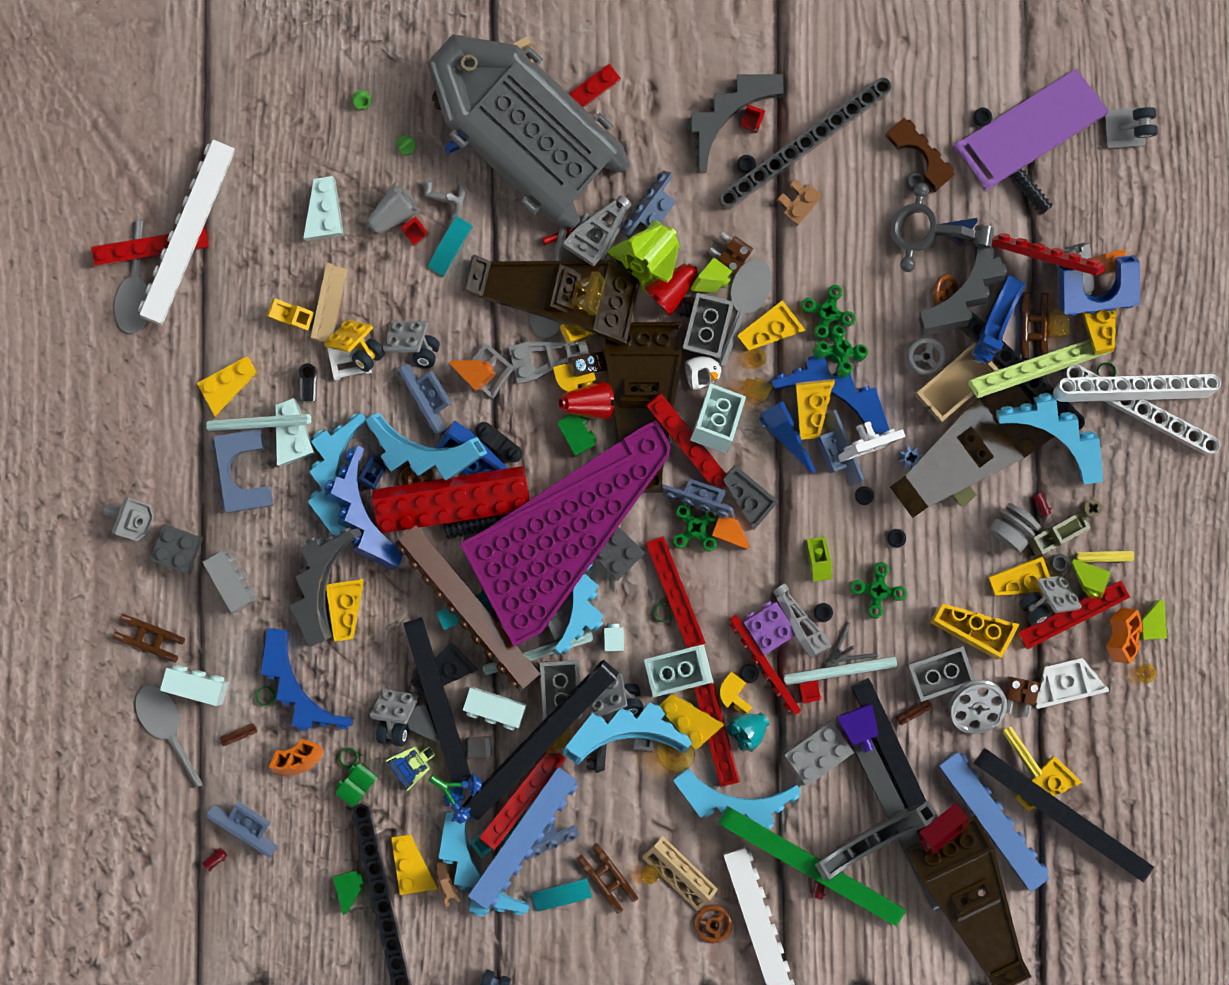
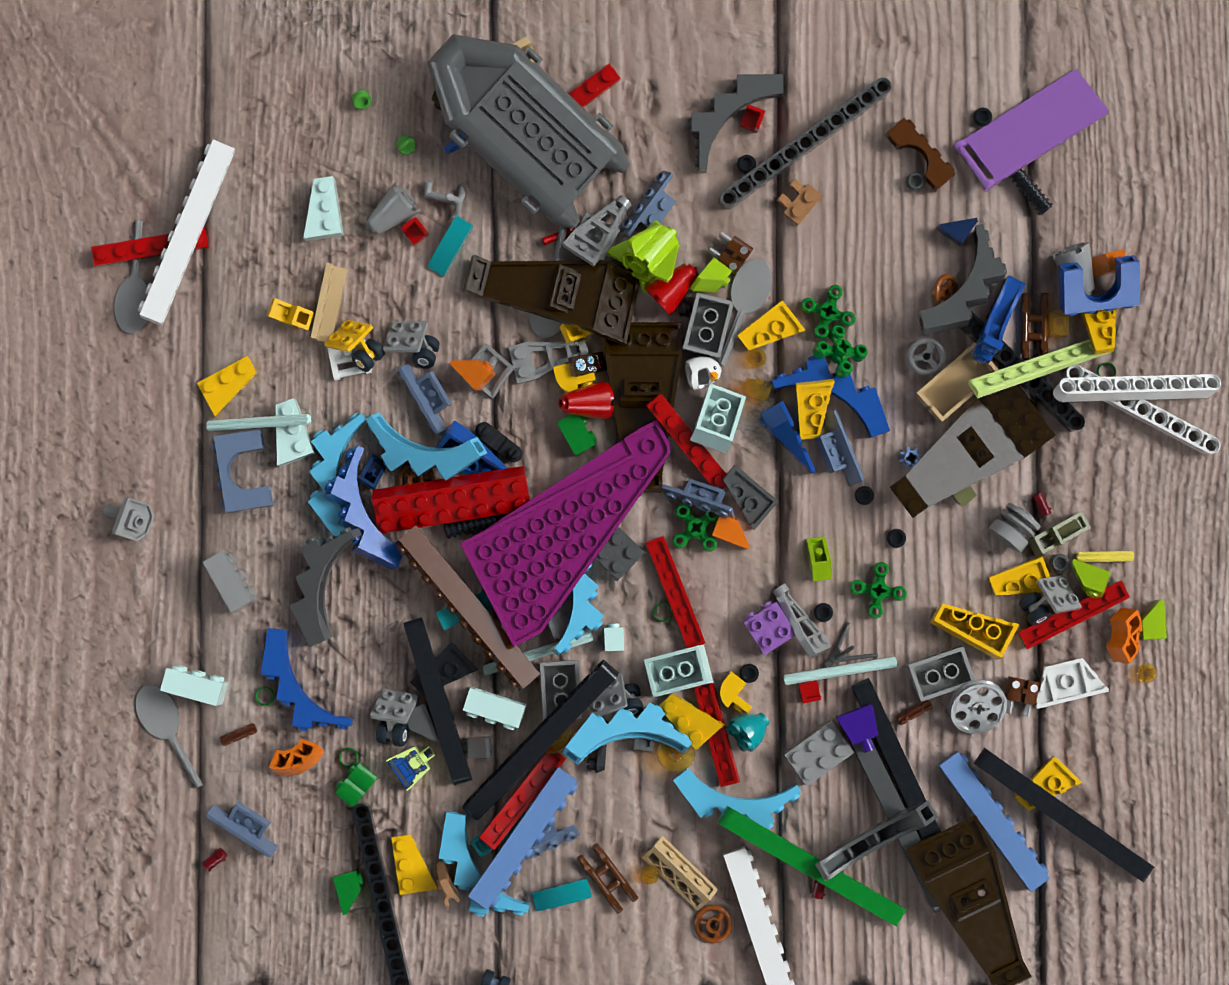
reddish brown piece [112,614,185,663] -> none
dark grey brick [150,524,204,573] -> none
black piece [299,363,318,401] -> none
yellow wing [326,579,364,642] -> none
blue plant [428,773,482,824] -> none
dark tan axle [460,54,478,73] -> none
clear yellow tile [574,272,606,315] -> none
red plate [729,615,801,715] -> none
white plate [838,422,906,462] -> none
dark grey piece [891,183,994,272] -> none
dark red window [919,803,968,855] -> none
red plate [991,233,1105,276] -> none
medium azure arch [996,393,1103,485] -> none
light yellow axle [1003,727,1042,778] -> none
dark tan bush [1081,500,1102,517] -> none
light grey plate [1105,107,1158,148] -> none

